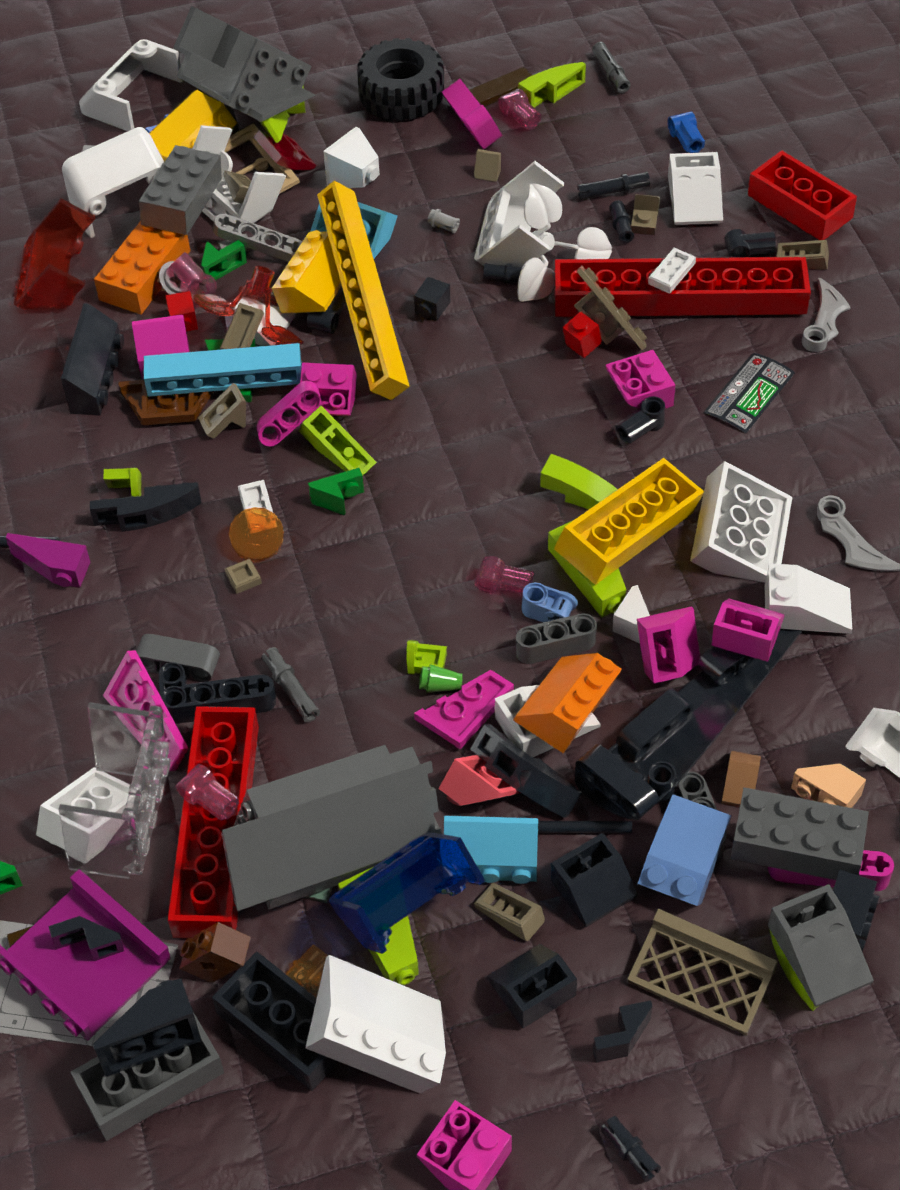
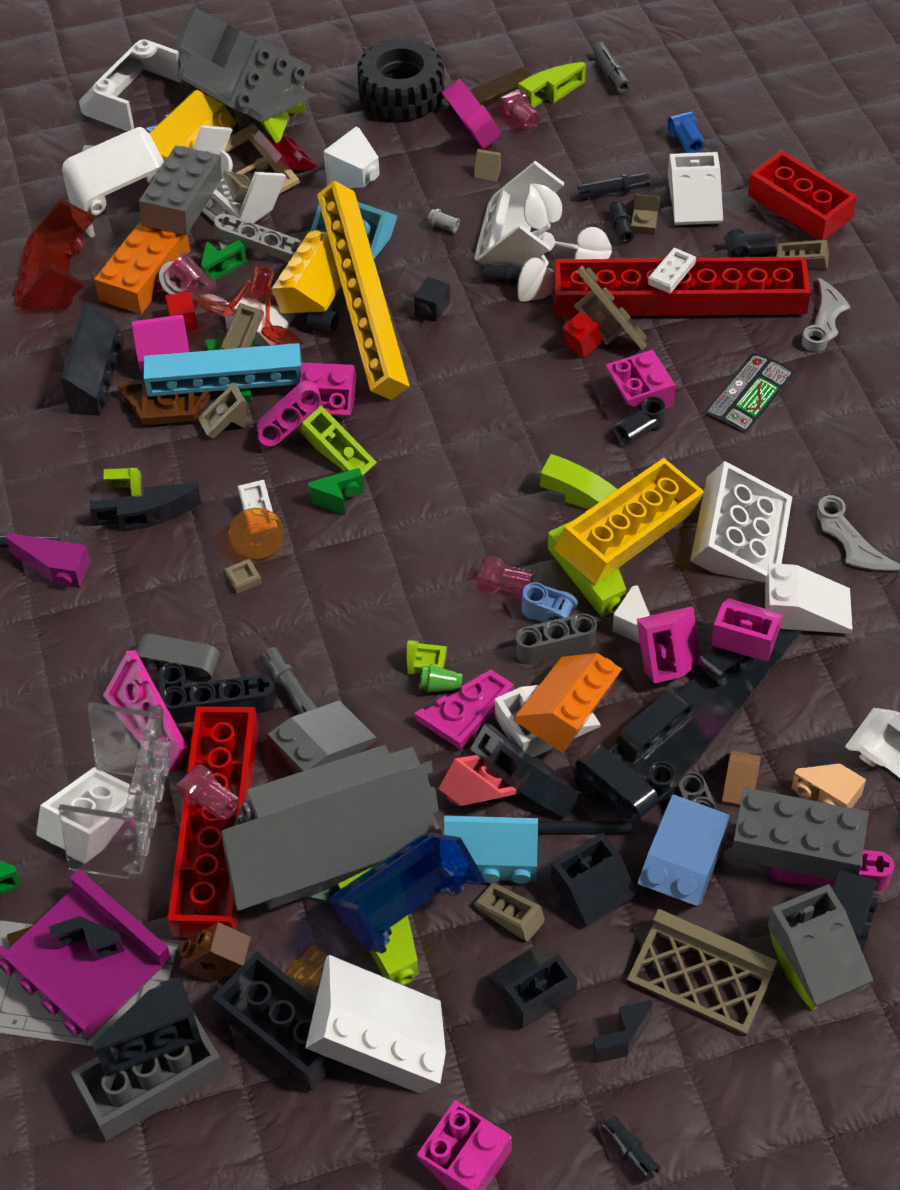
none -> dark grey slope [268,701,376,775]

